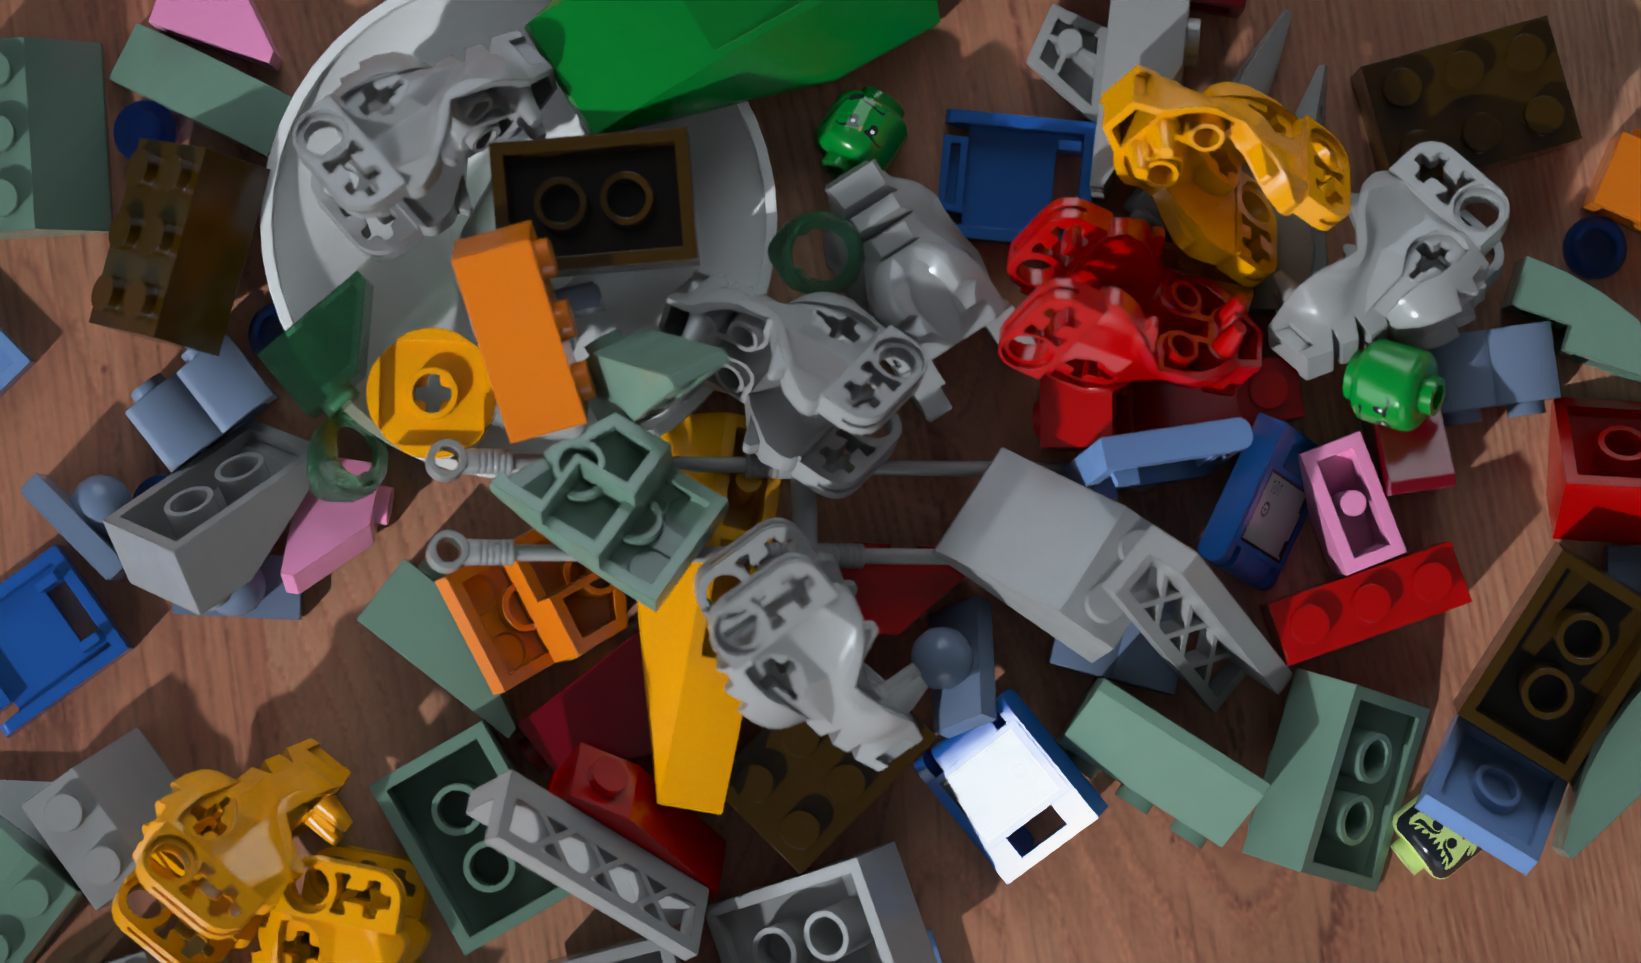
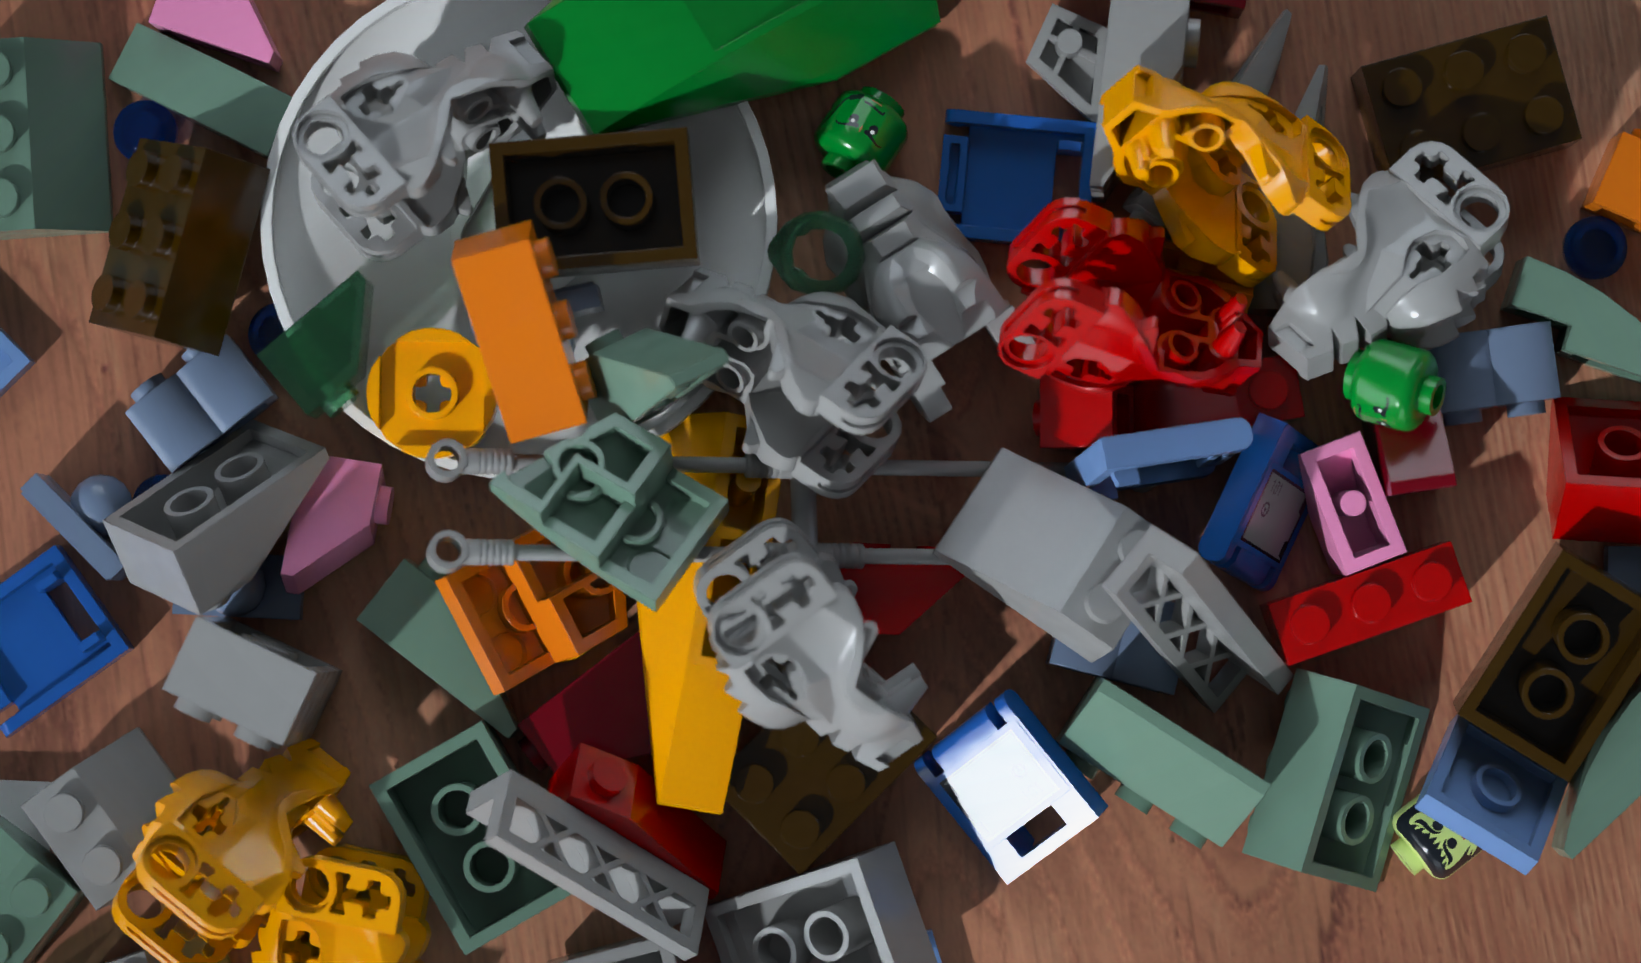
clear green piece [306,412,388,503] -> none
sand blue tile [910,595,997,738] -> none
none -> light grey brick [162,616,343,751]

